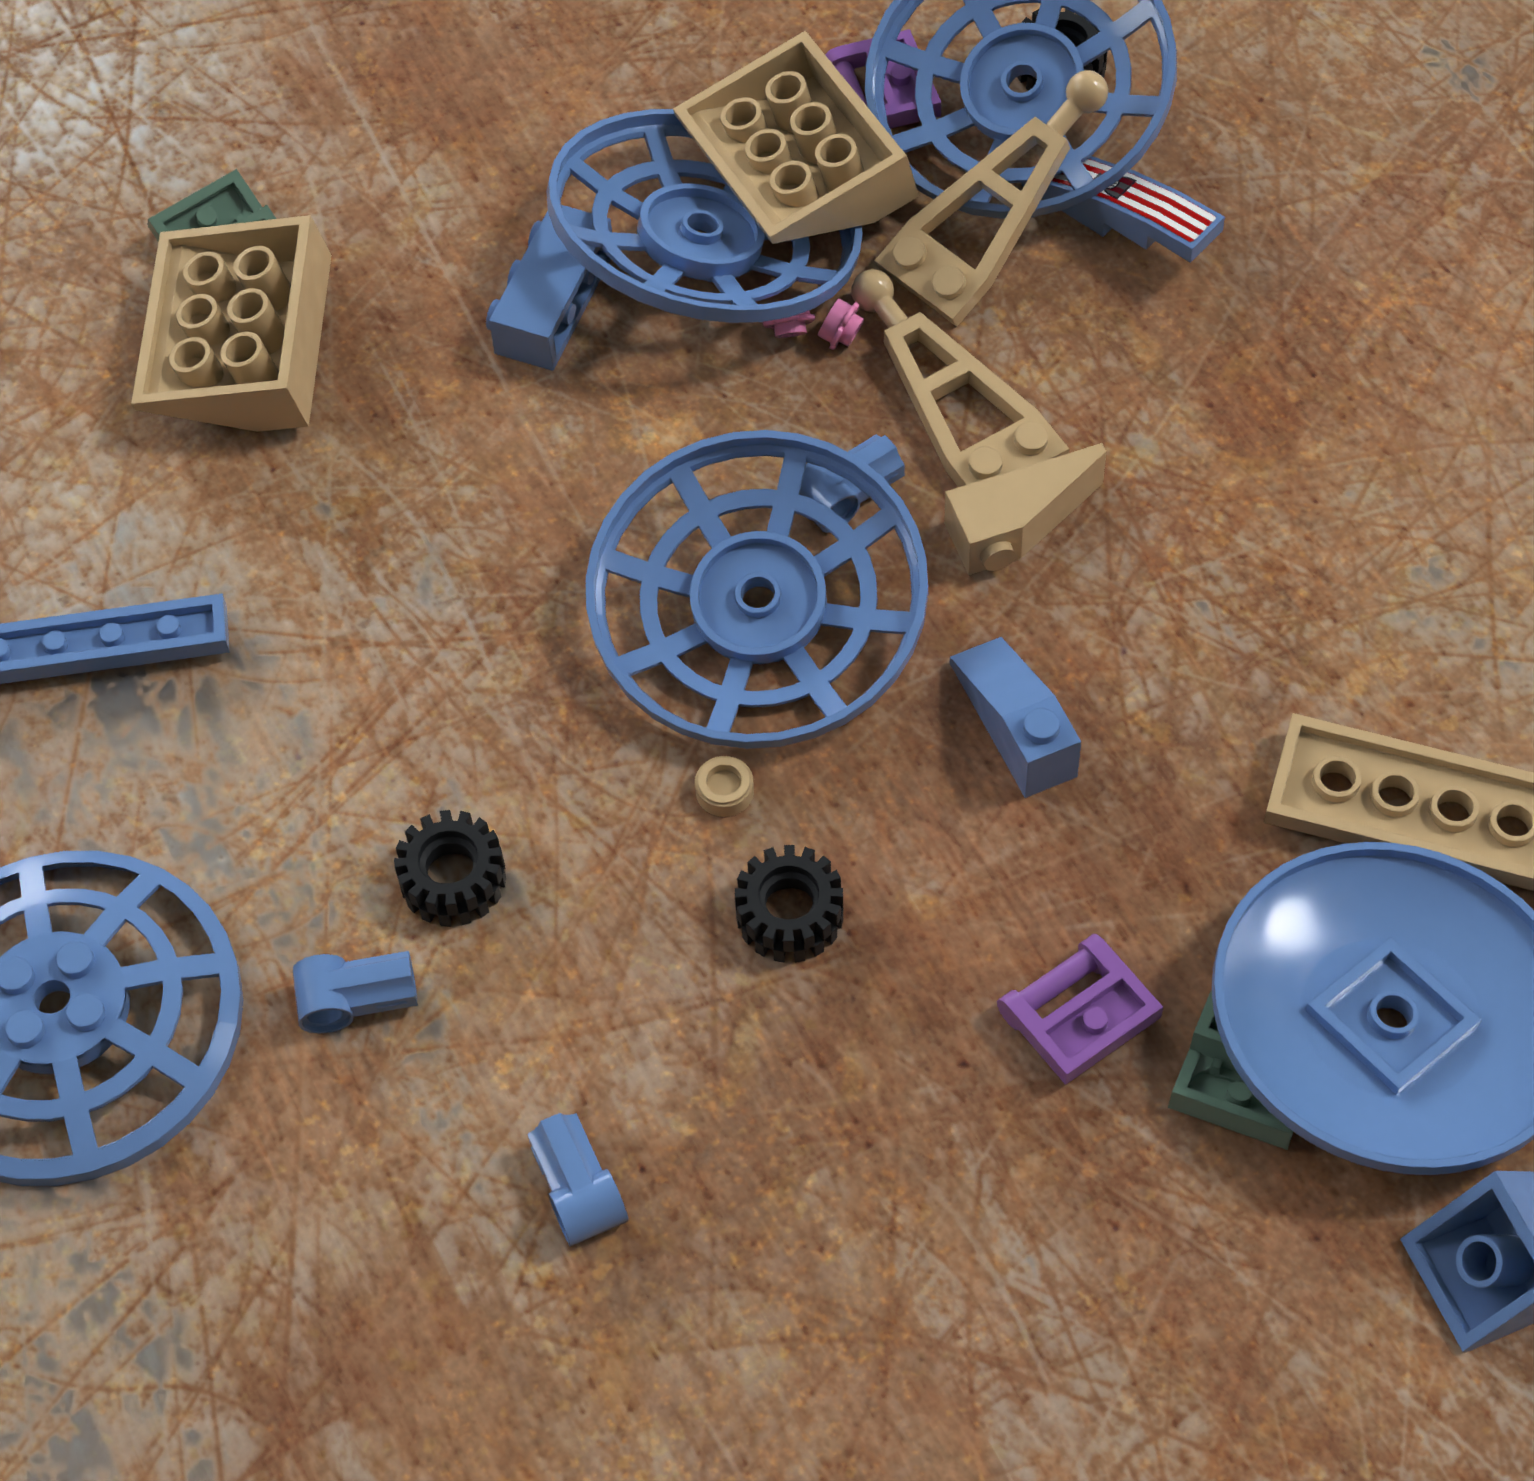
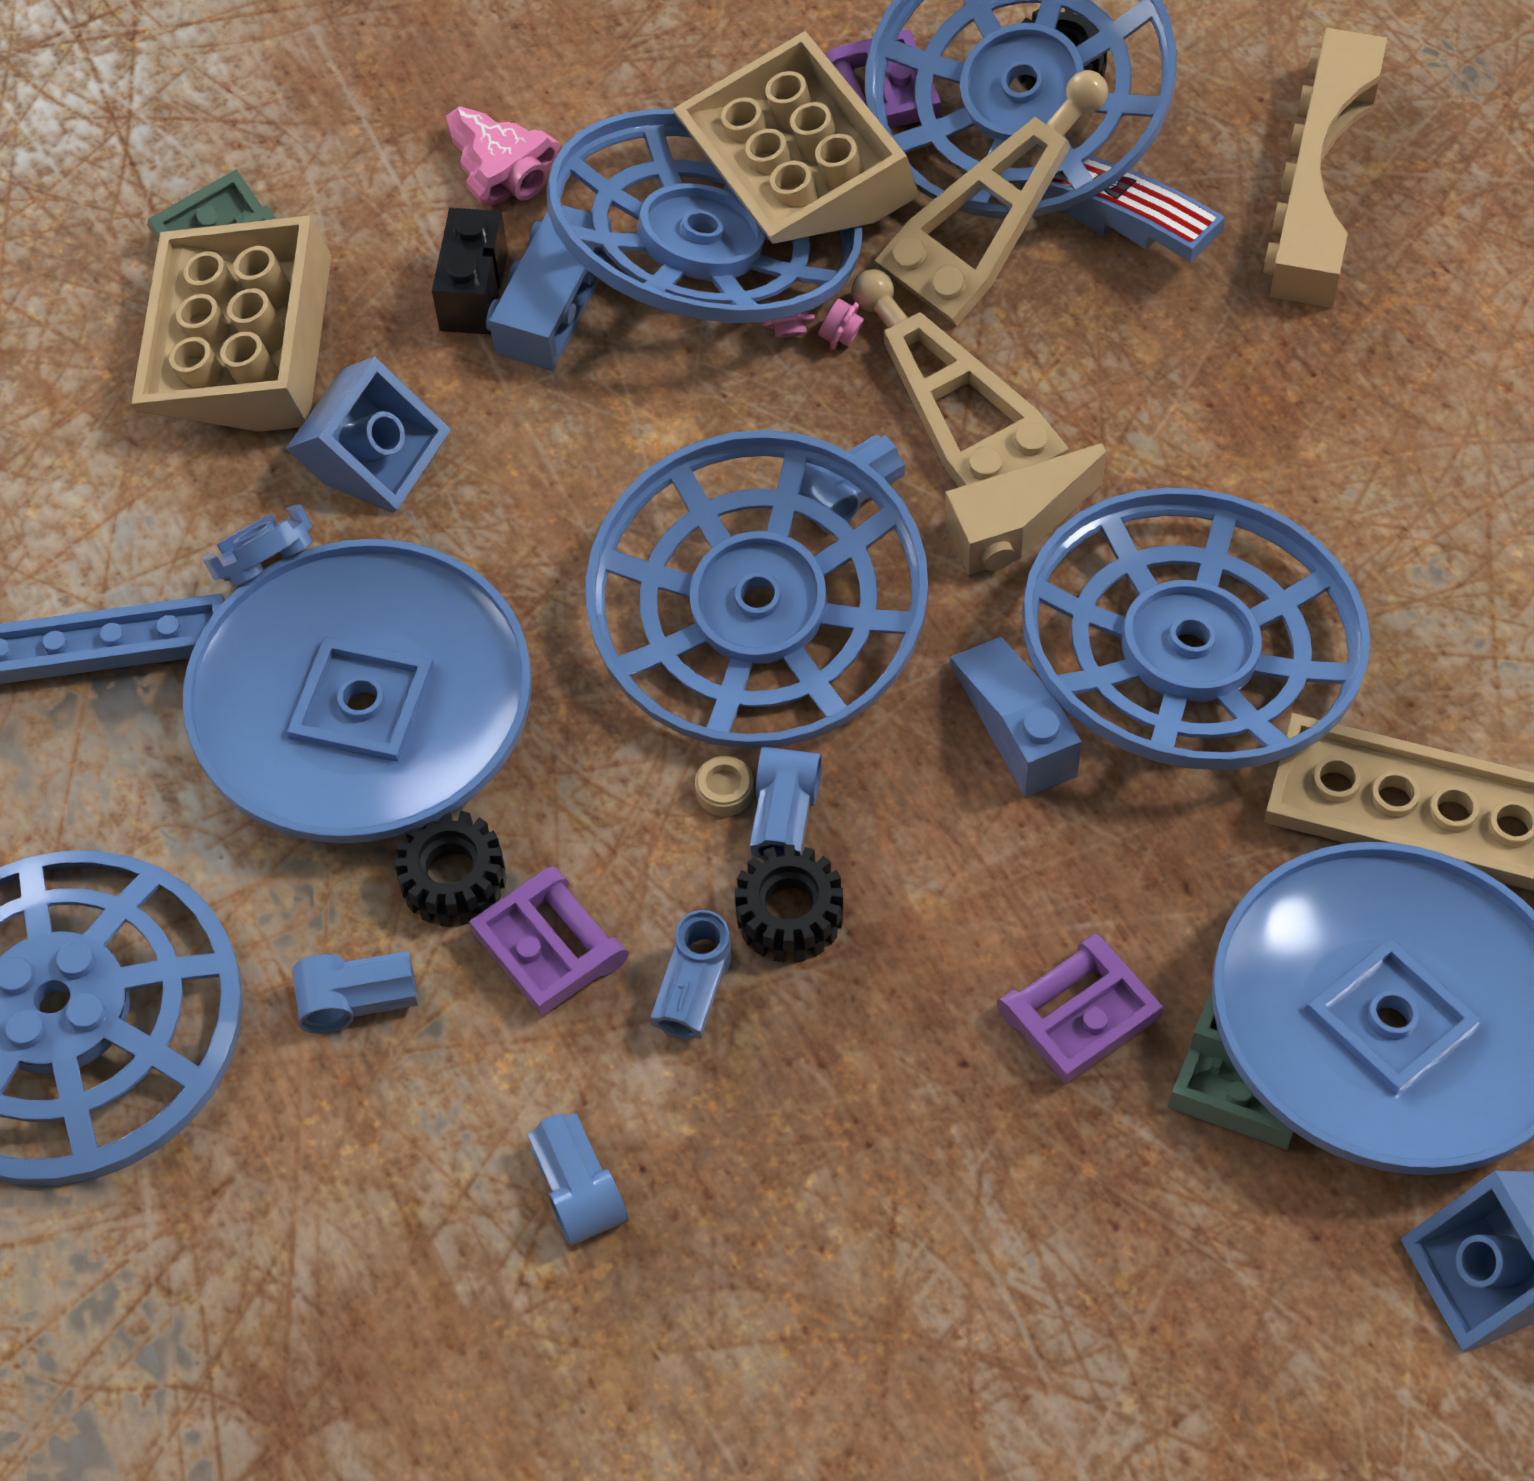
none -> medium blue dish [183,539,532,843]
none -> medium blue plate [202,504,313,586]
none -> medium blue slope [286,356,452,512]
none -> black piece [432,208,508,335]
none -> bright pink rock [446,106,561,207]
none -> medium lavender plate [469,867,629,1017]
none -> medium blue piece [650,910,732,1040]
none -> medium blue piece [750,747,822,861]
none -> medium blue dish [1022,487,1370,770]
none -> tan arch [1263,28,1387,308]

